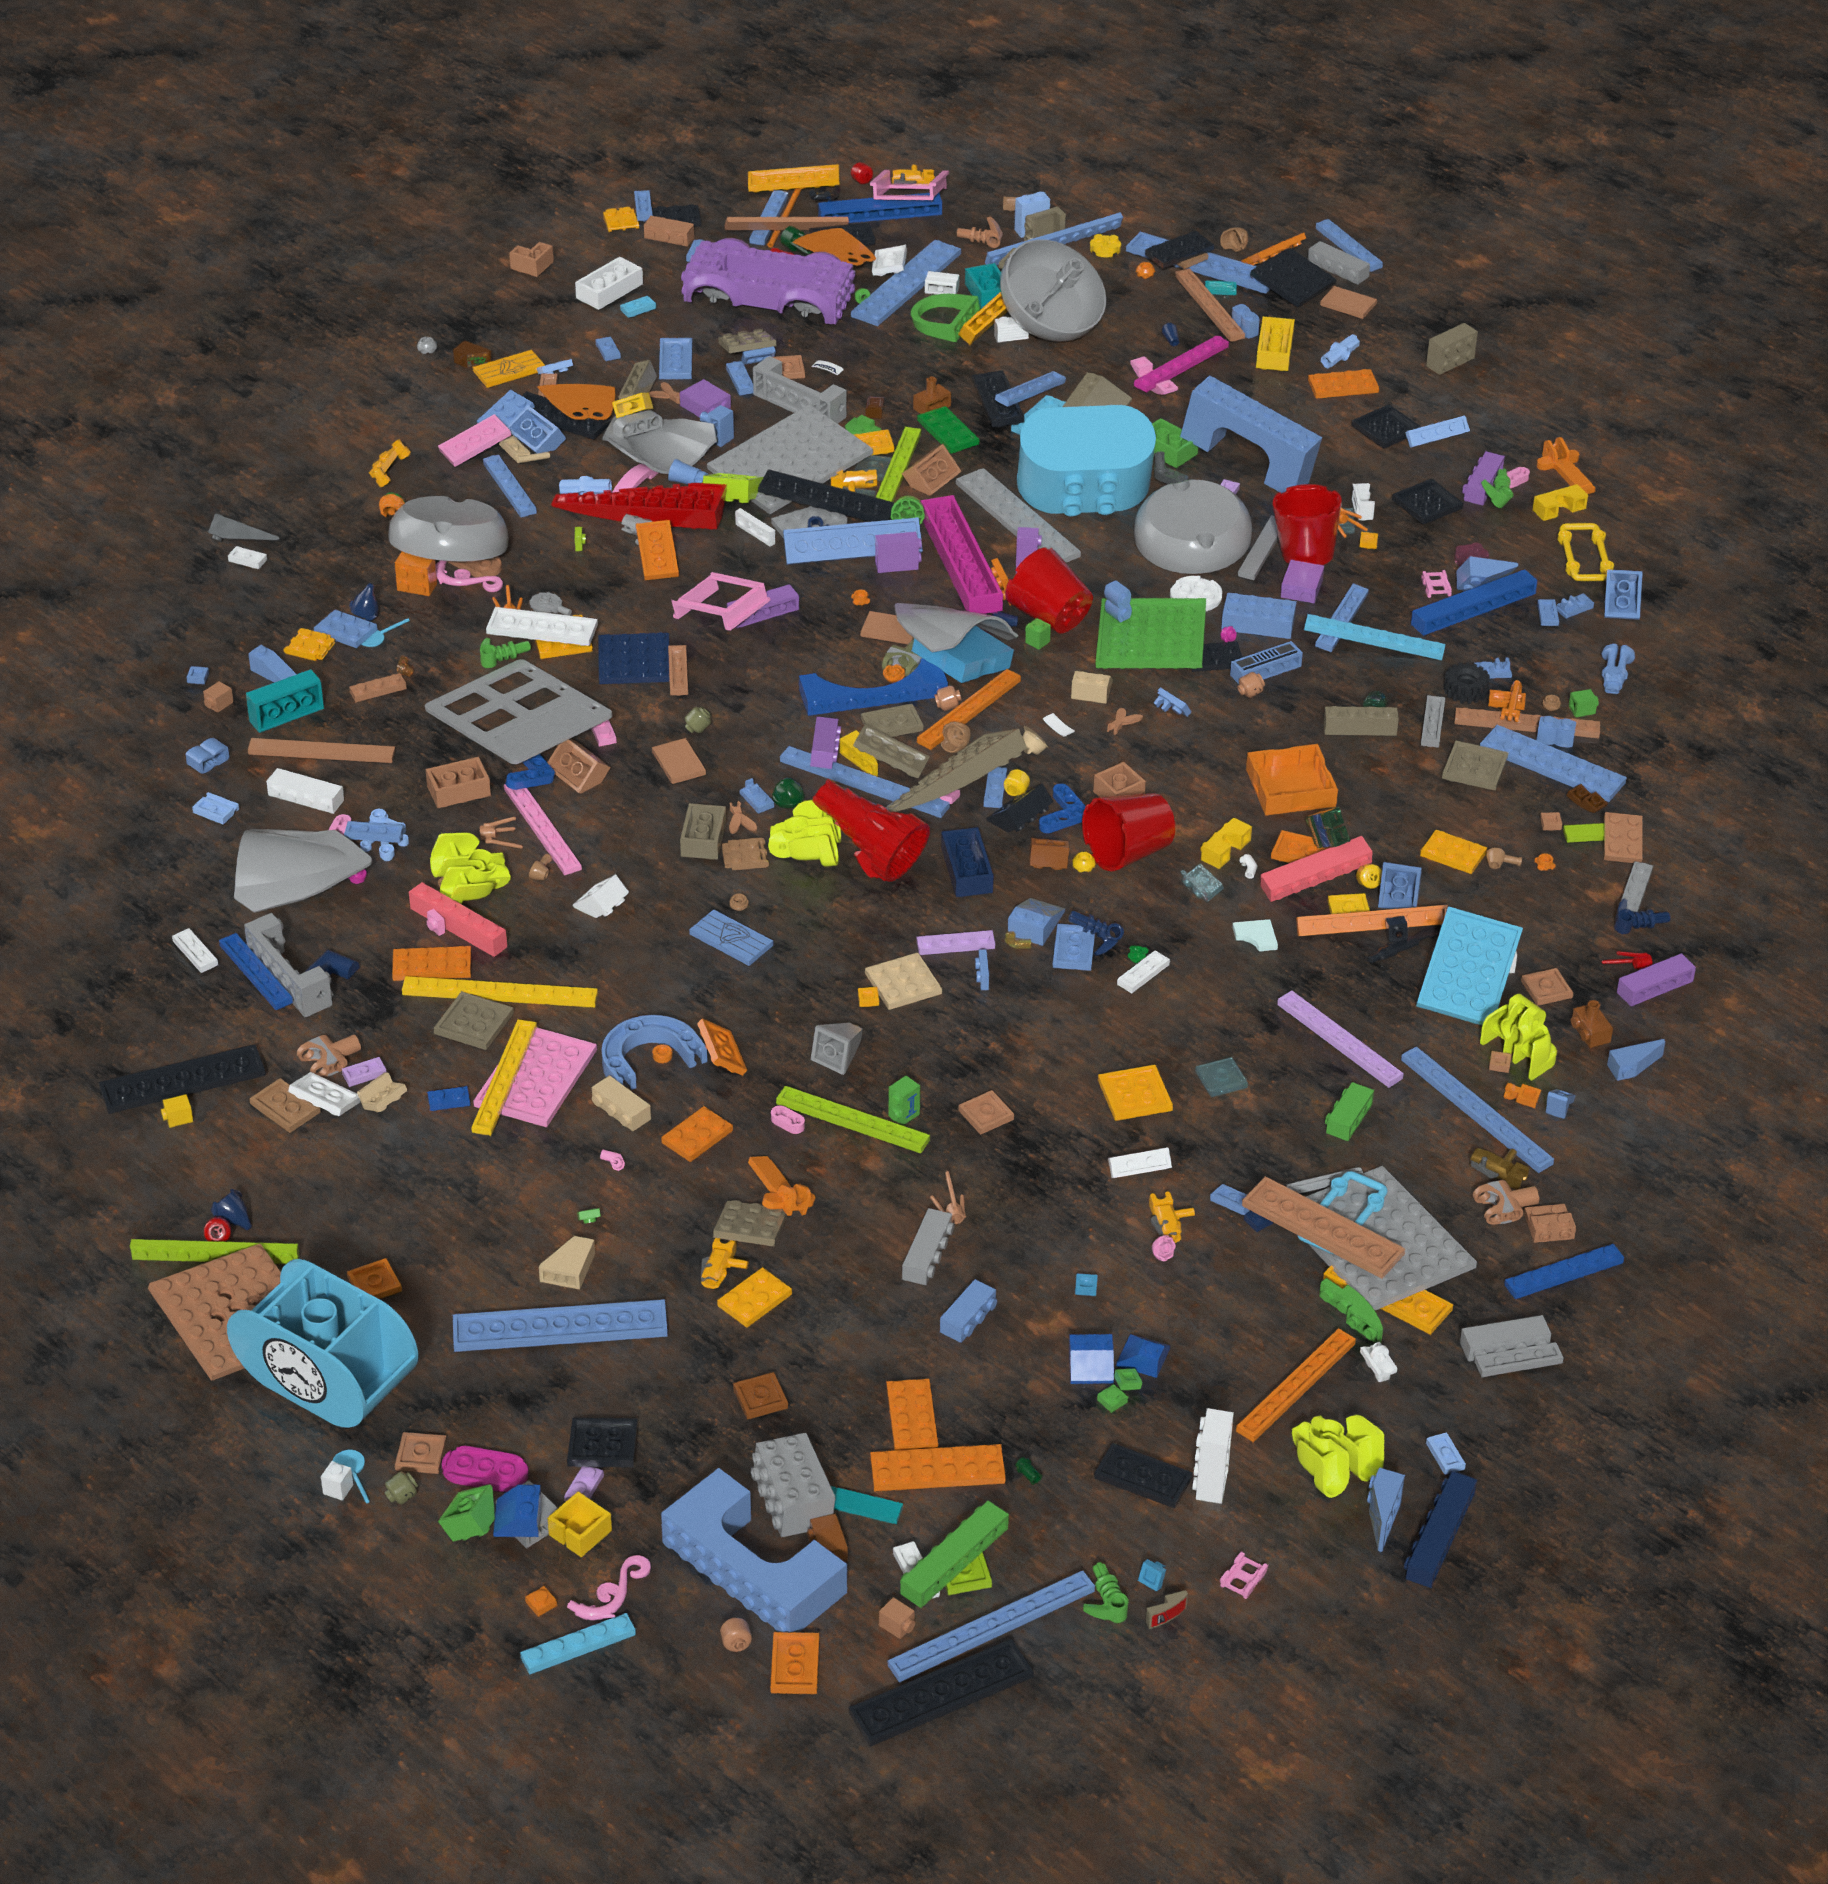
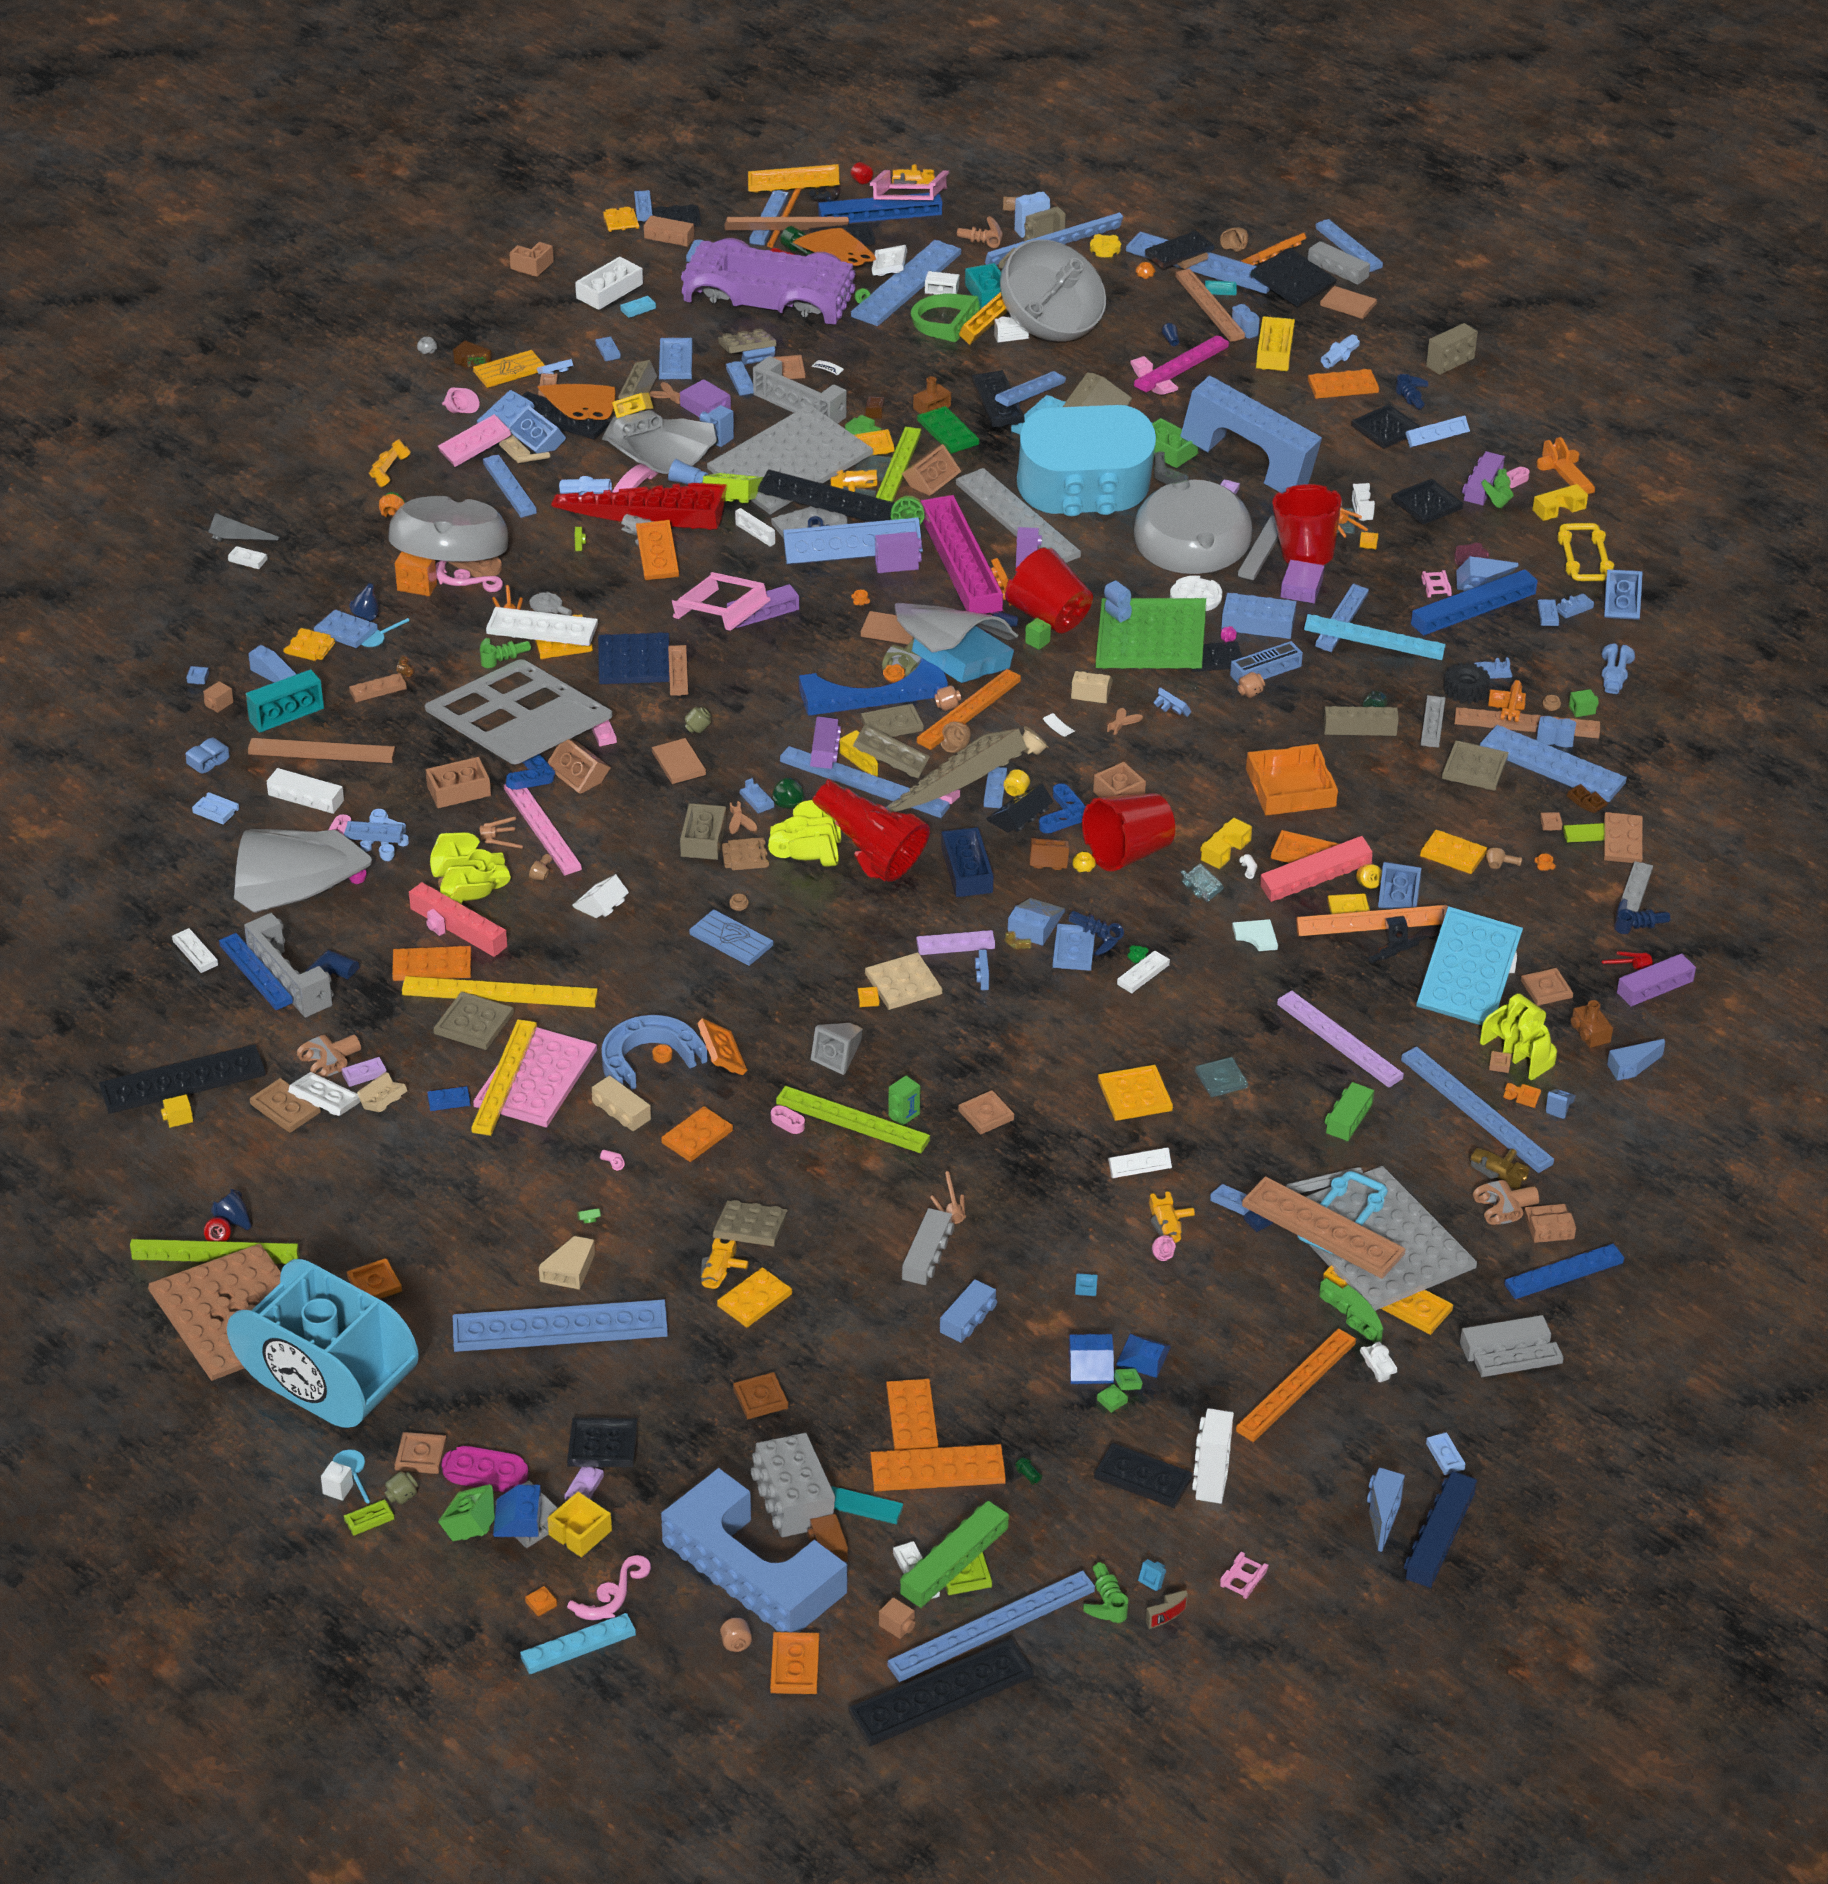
orange piece [748,1156,815,1216] -> none
neon yellow piece [1292,1415,1384,1498] -> none
clear green hips [1306,807,1350,848] -> none
none -> lime tile [344,1499,394,1536]
none -> bright pink piece [442,388,479,414]
none -> dark blue piece [1396,374,1428,410]

